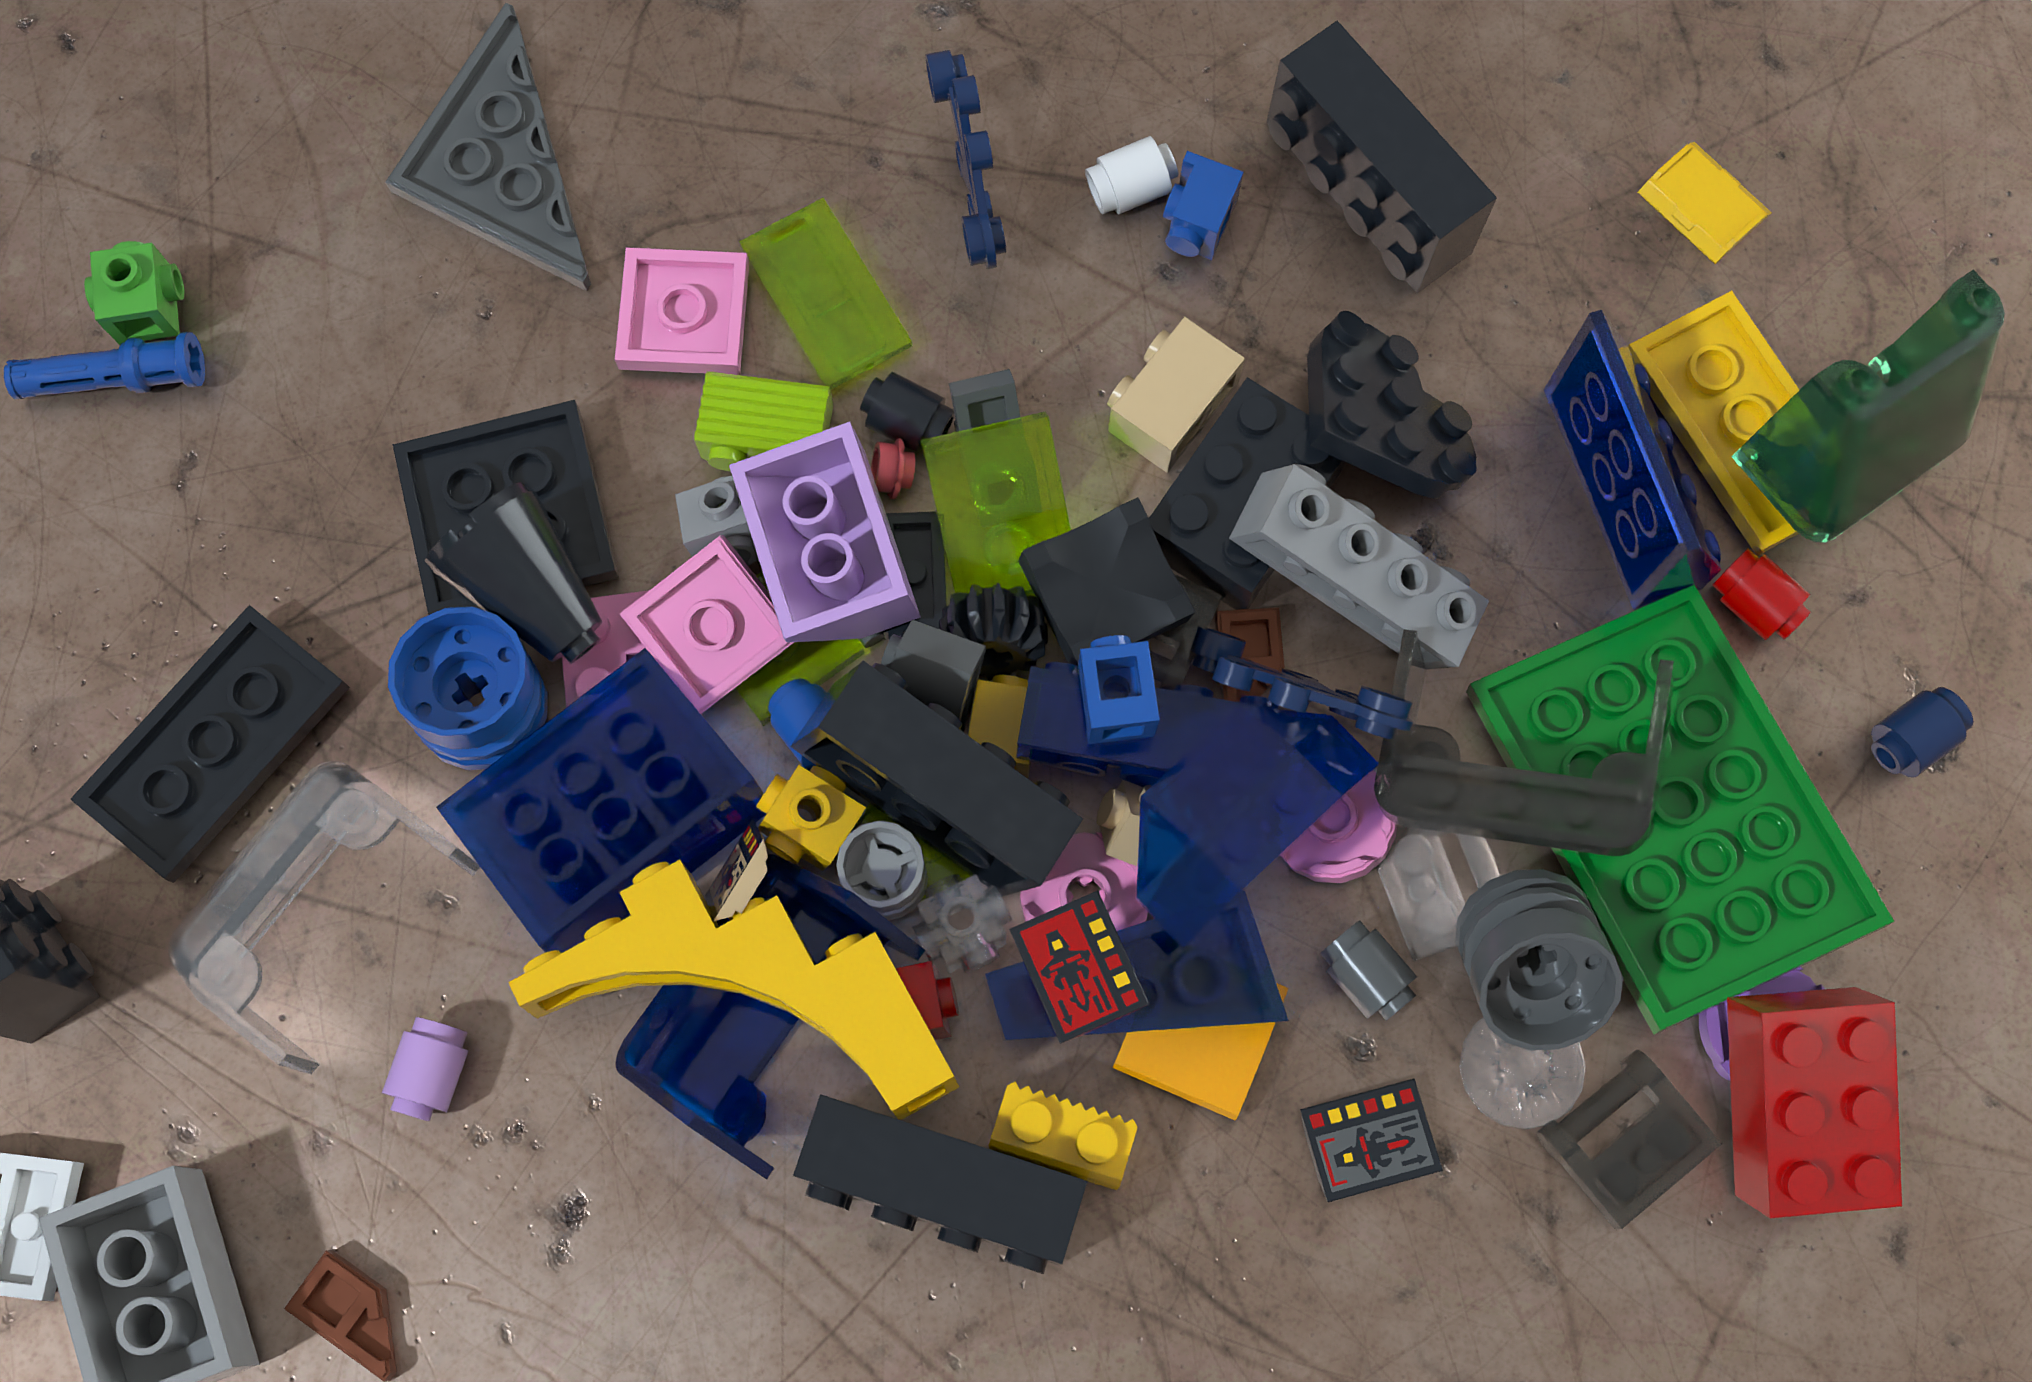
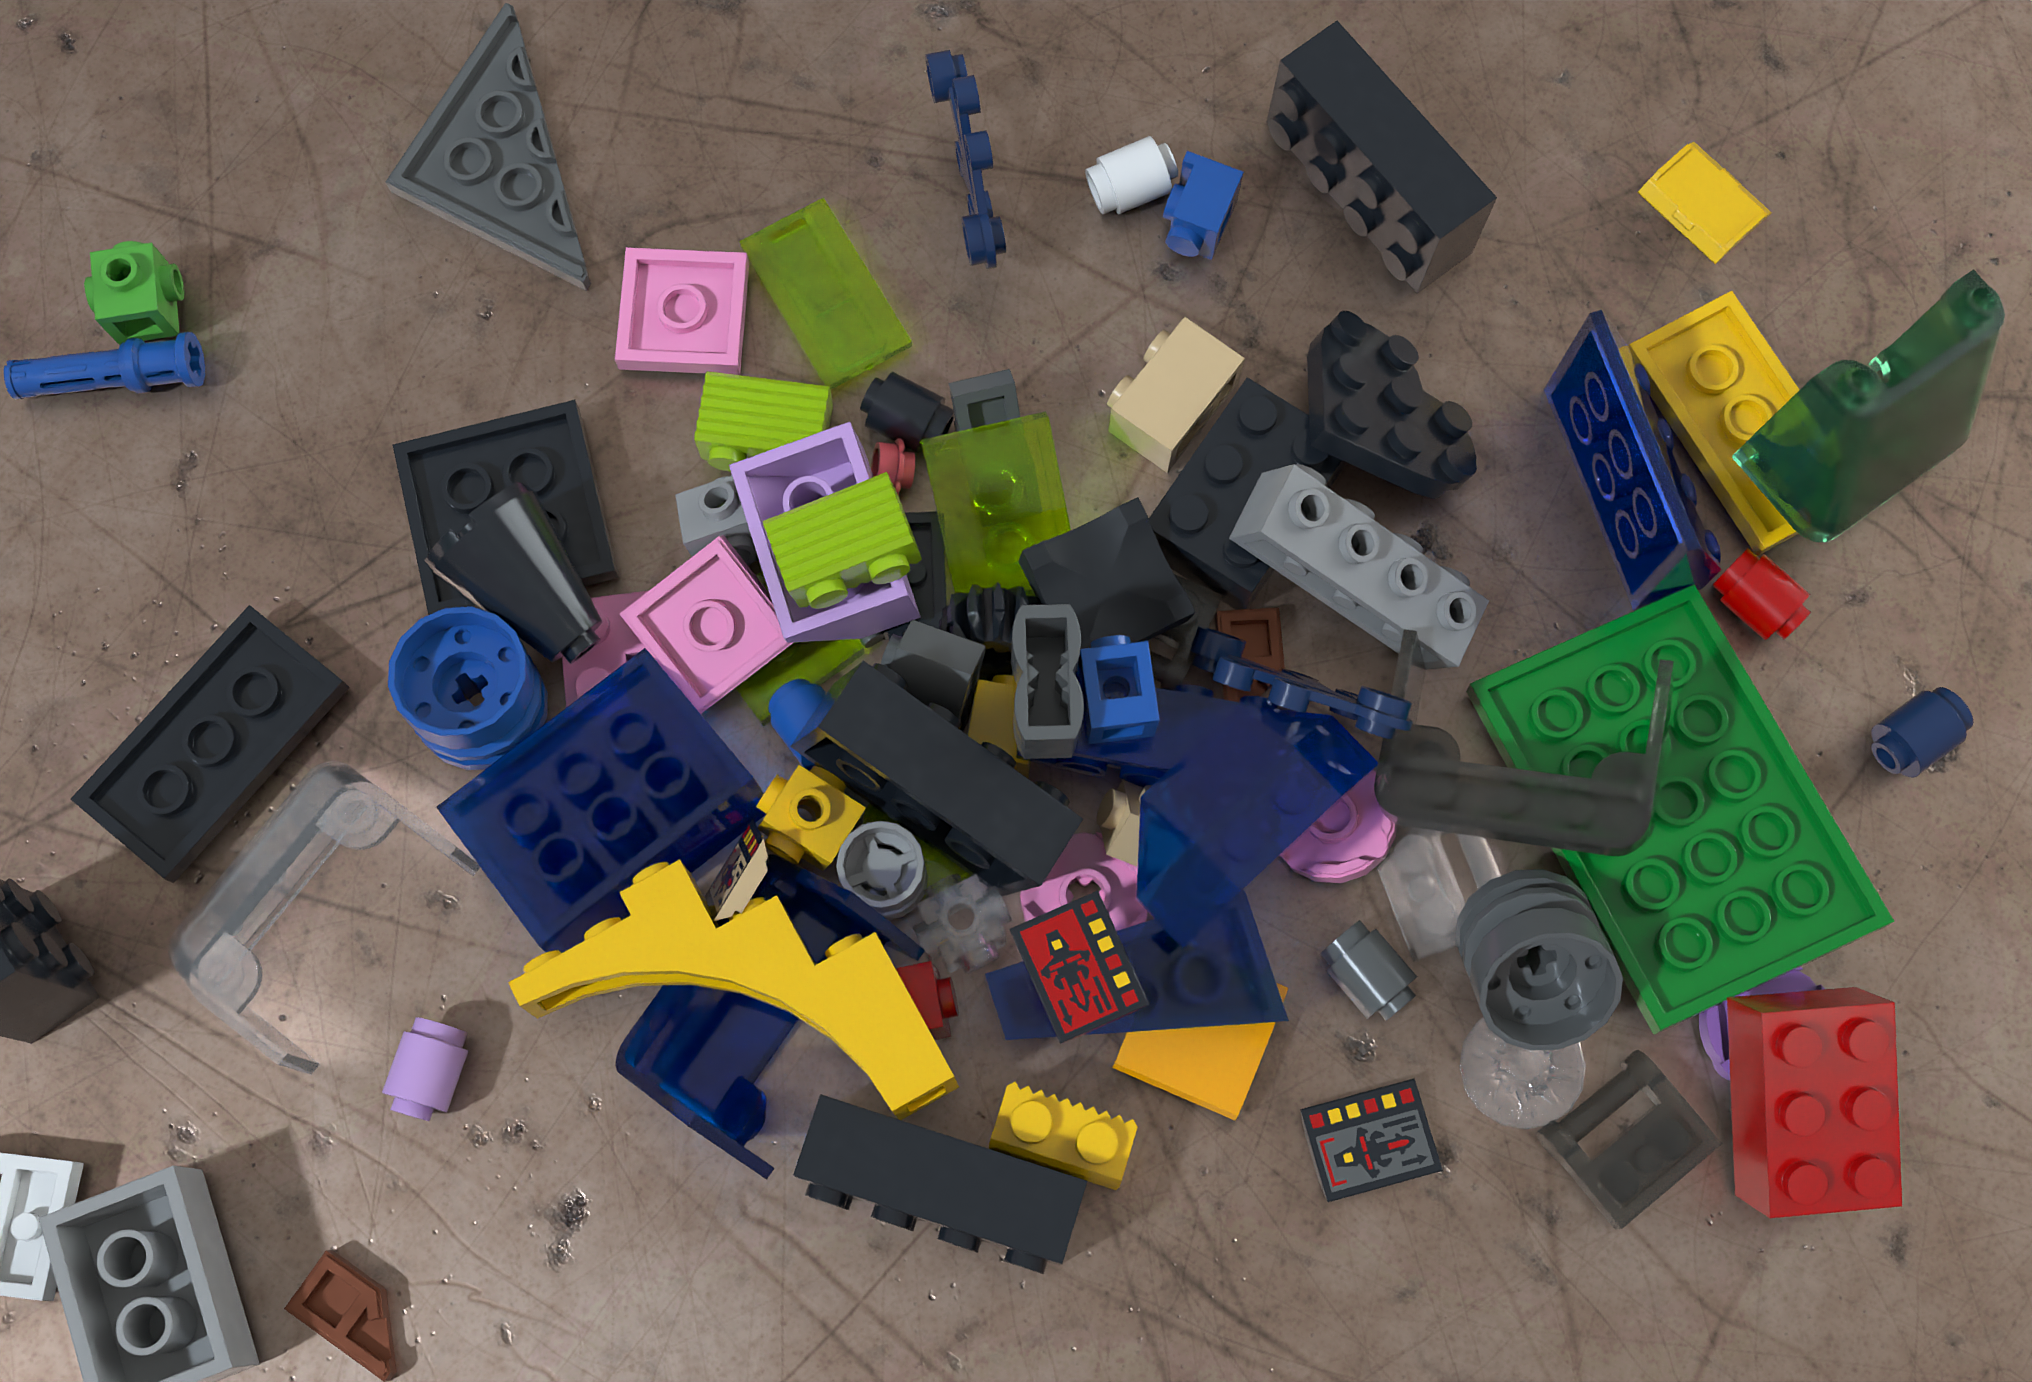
none -> lime brick [763,472,922,609]
none -> dark grey brick [1011,604,1084,759]

